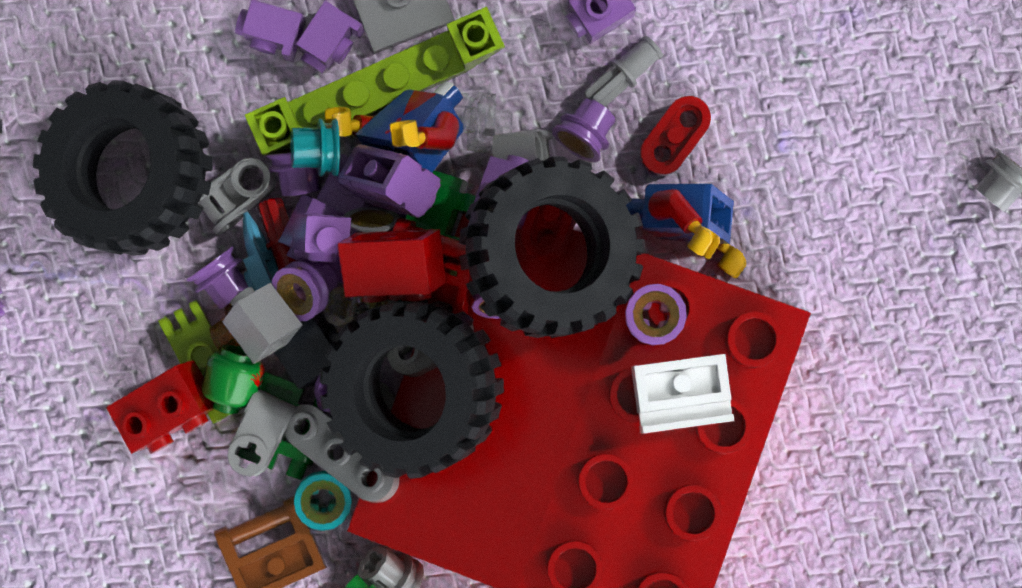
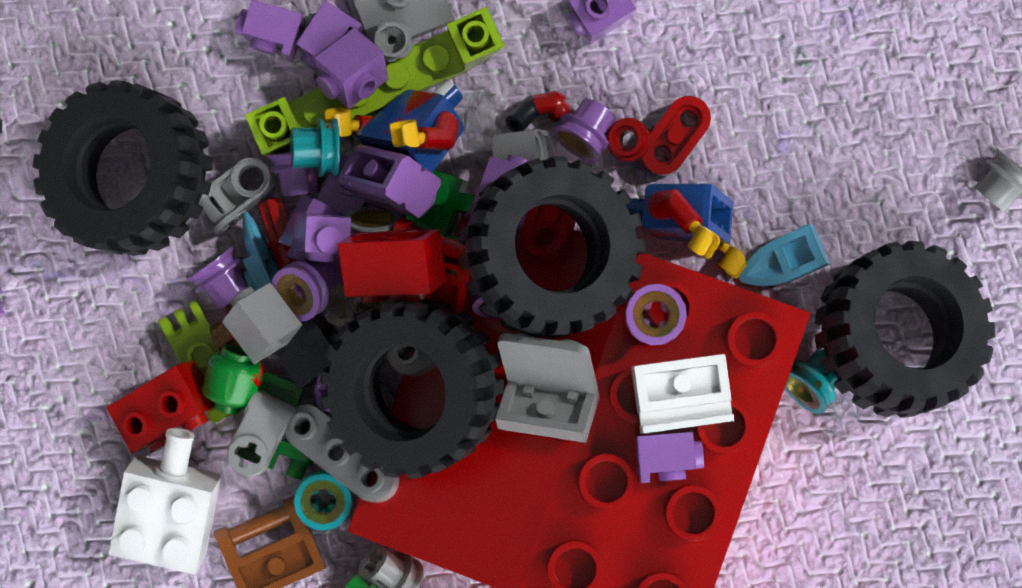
light grey axle [584,36,663,107] -> none
none -> white brick [109,428,222,575]
none -> medium lavender brick [314,28,389,109]
none -> light grey plate [370,18,413,62]
none -> light grey bracket [495,333,600,443]
none -> arm [505,91,571,132]
none -> red plate [606,118,651,162]
none -> medium lavender brick [635,432,704,483]
none -> medium azure plate [739,224,830,286]
none -> teal piece [784,349,838,414]
none -> black tyre [814,240,995,418]

